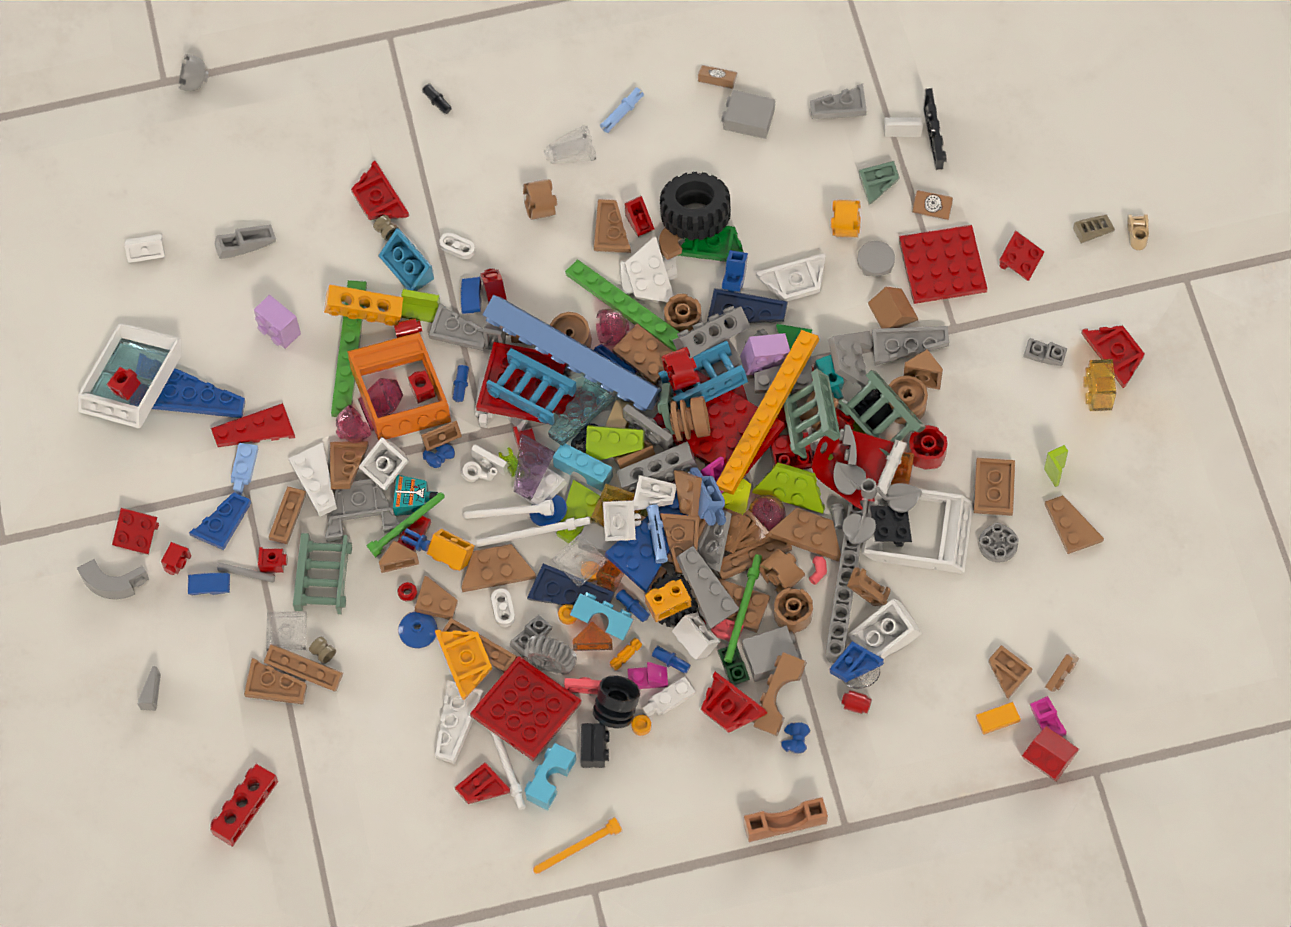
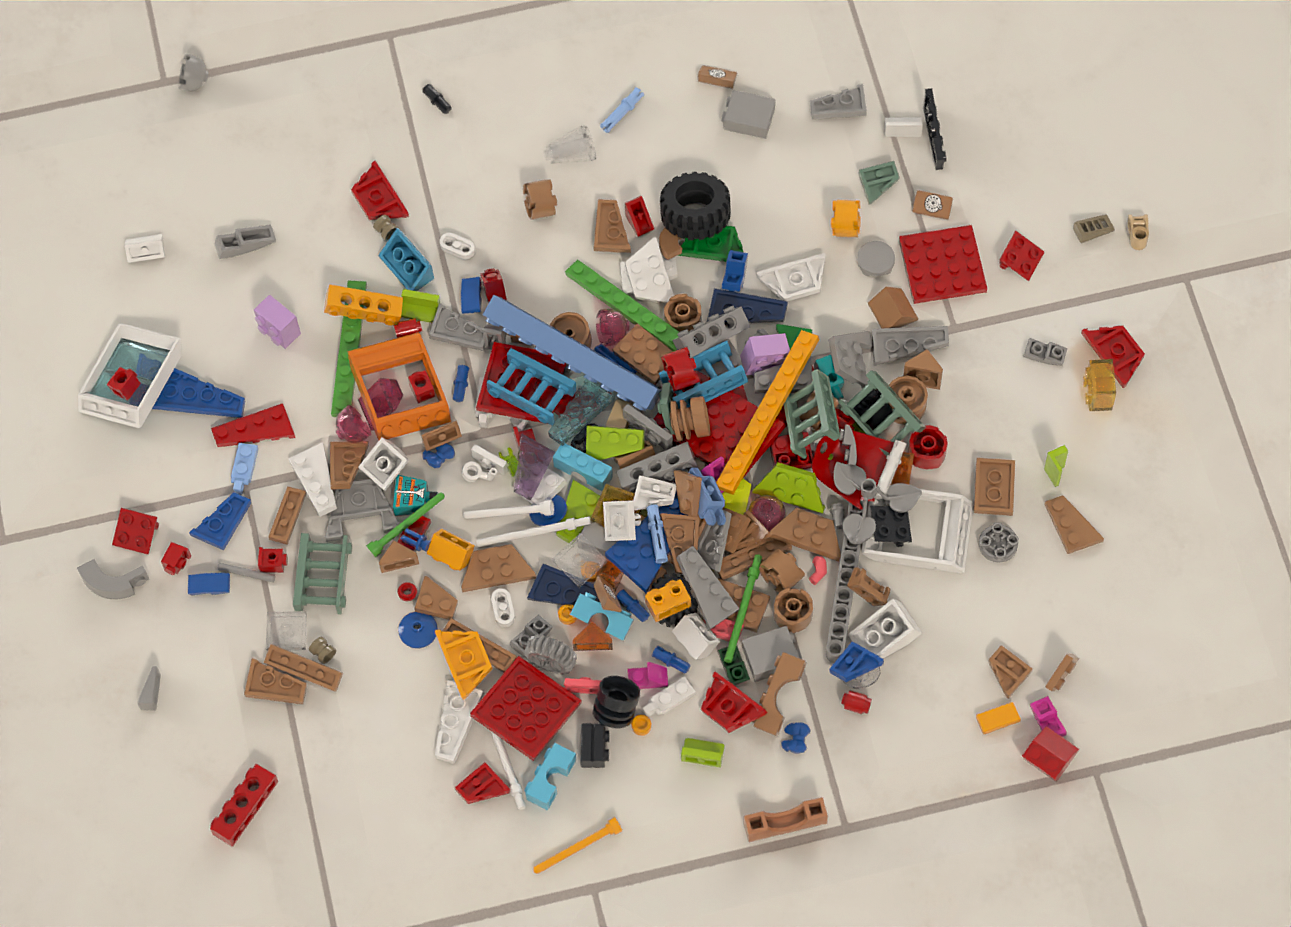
light orange axle [610,638,642,670] -> none
none -> medium nougat slope [594,575,622,612]
none -> lime panel [681,738,725,768]

